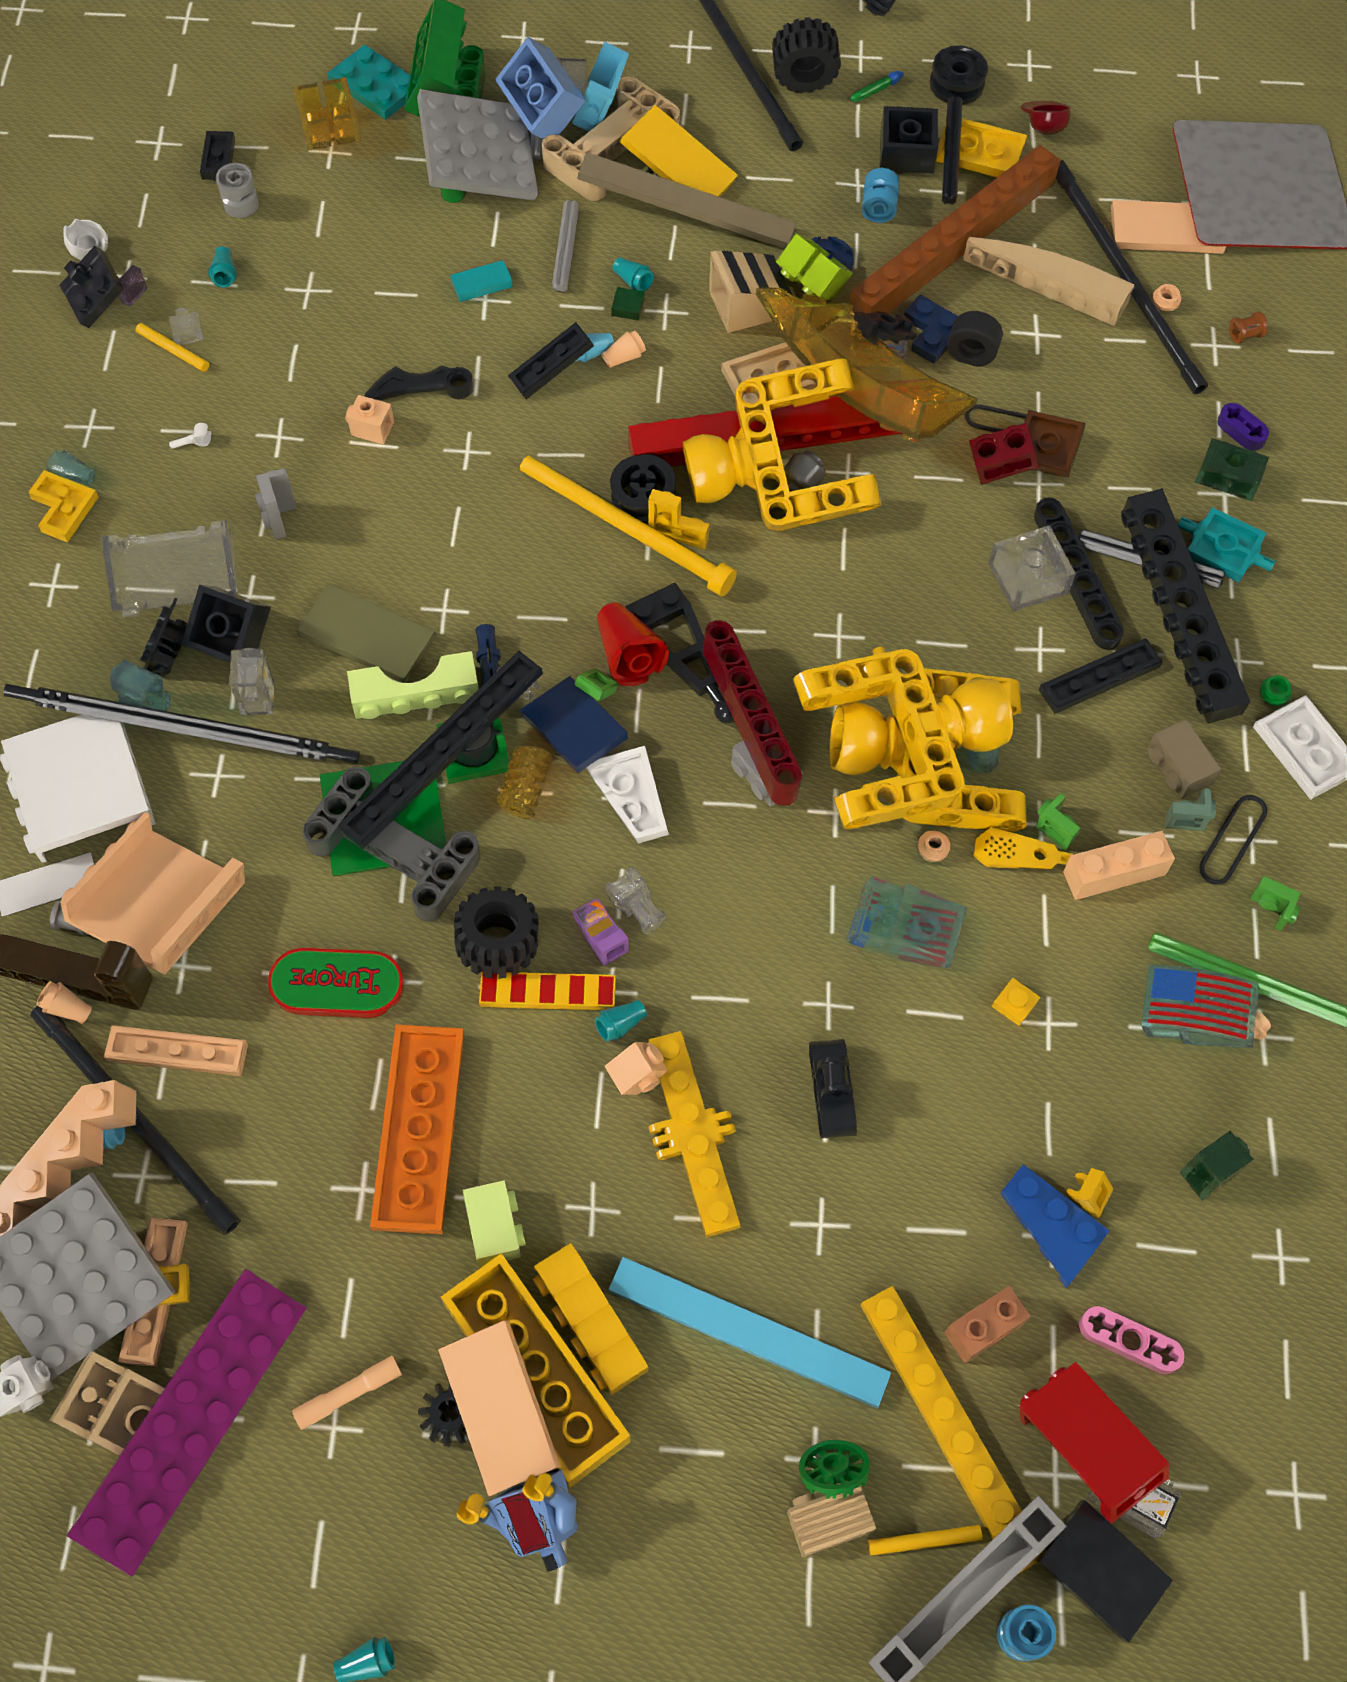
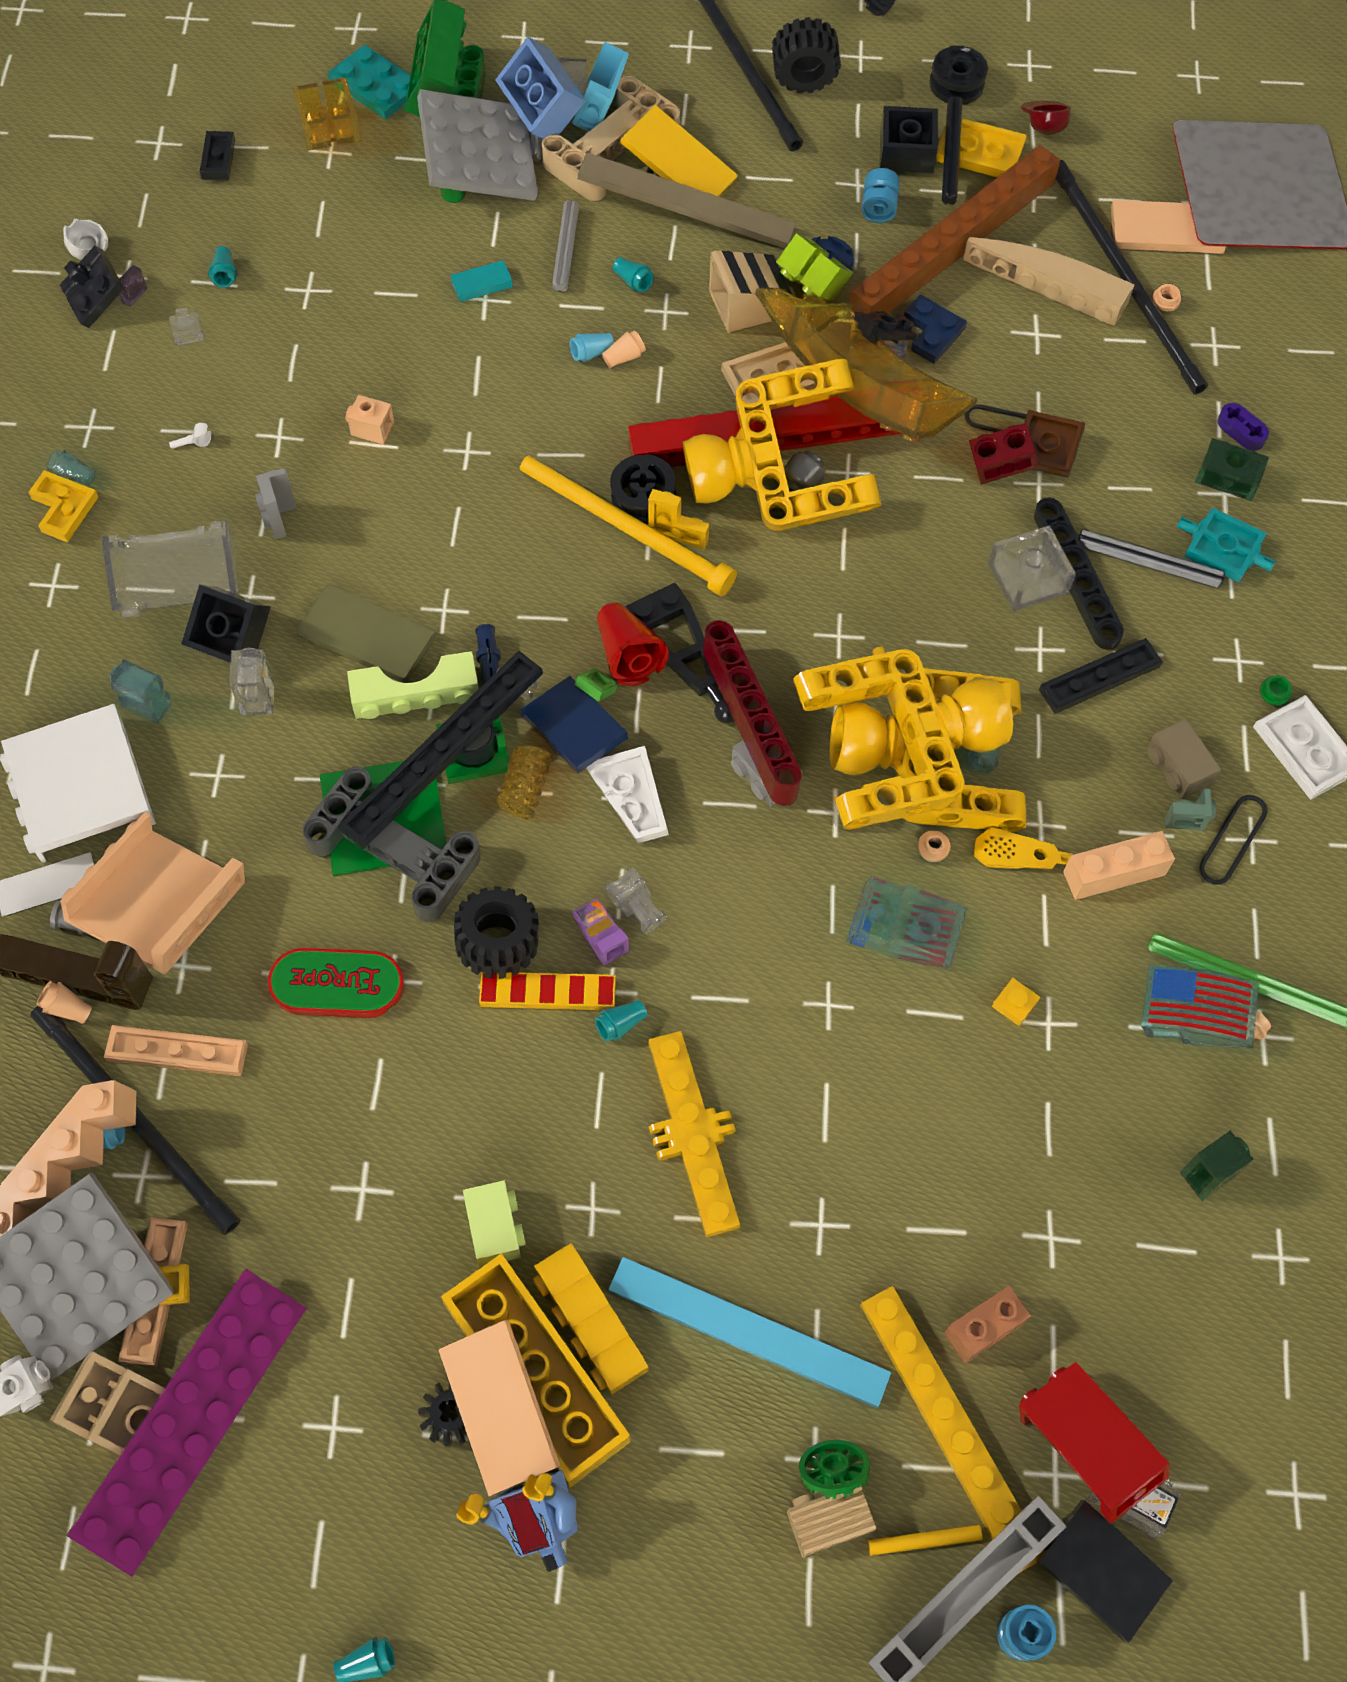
axle [4,684,360,764] -> none
yellow bar [136,323,210,372] -> none
black hinge [140,598,187,678] -> none
light grey wheel [216,163,259,218] -> none
light nougat piece [292,1355,402,1430] -> none
black piece [364,366,474,401] -> none
orange plate [370,1024,465,1235] -> none
black tile [508,322,594,399] -> none
light nougat brick [605,1042,668,1095] -> none
dark green tile [611,287,645,321] -> none
black piece [809,1039,857,1139] -> none
green piece [850,71,904,102] -> none
black tyre [947,311,1003,367] -> none
blue wing [1001,1164,1109,1288] -> none
bright green bracket [1036,793,1081,851] -> none
yellow tile [1067,1168,1114,1218] -> none
bright pink beam [1079,1306,1184,1375] -> none
black brick [1121,488,1250,724] -> none
dark orange bush [1229,311,1268,344] -> none
bright green bracket [1250,876,1301,931] -> none

